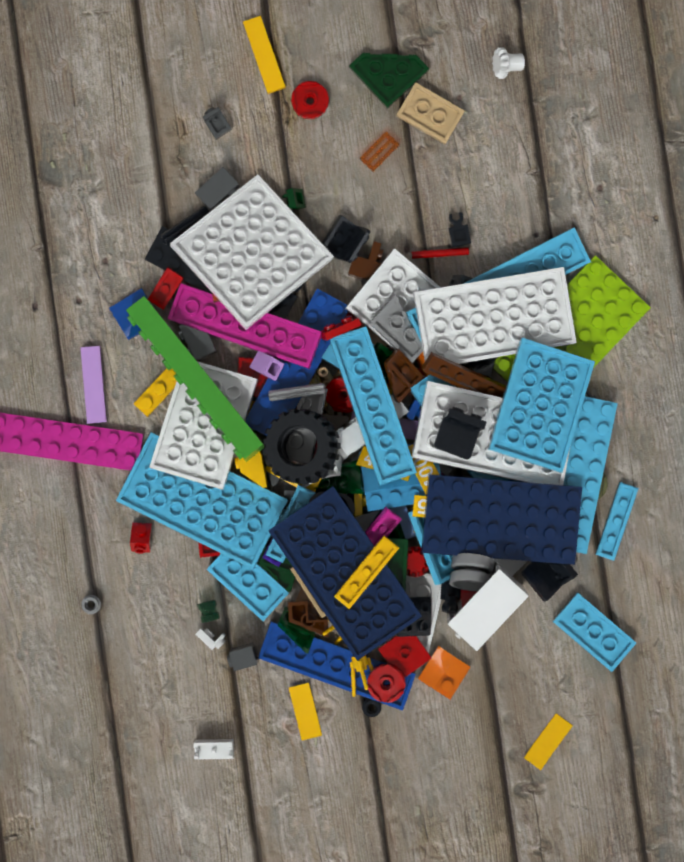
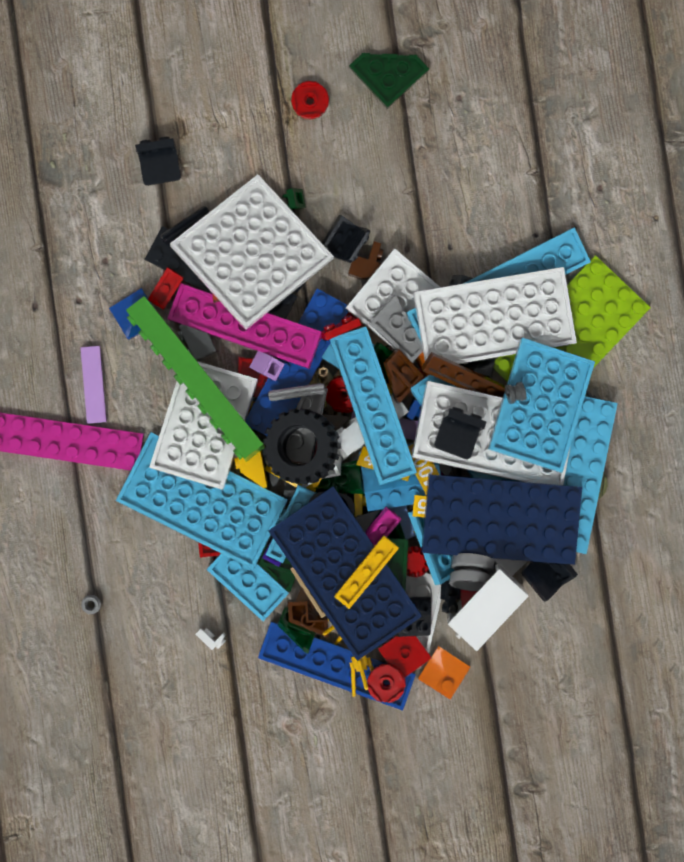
red bracket [130,522,152,554] -> none
yellow plate [134,368,177,417] -> none
white hinge [194,739,234,759] -> none
dark grey brick [195,167,240,211] -> none
clear green wheel [197,599,220,623] -> none
dark grey bracket [203,107,232,140] -> none
dark grey brick [227,642,259,671] -> none
yellow tile [243,15,286,94] -> none
yellow sticker [289,683,322,741] -> none
clear orange tile [360,131,400,172] -> none
black plate [362,698,381,717] -> none
tan plate [396,82,465,145] -> none
red bar [411,247,469,259] -> none
black plate [448,212,471,248] -> none
white gear [492,47,525,79] -> none
yellow sticker [524,713,573,770] -> none
medium azure plate [552,592,636,672] -> none
medium azure tile [595,482,639,561] -> none
none -> black bracket [135,137,181,186]
none -> dark grey wheel [505,382,526,404]

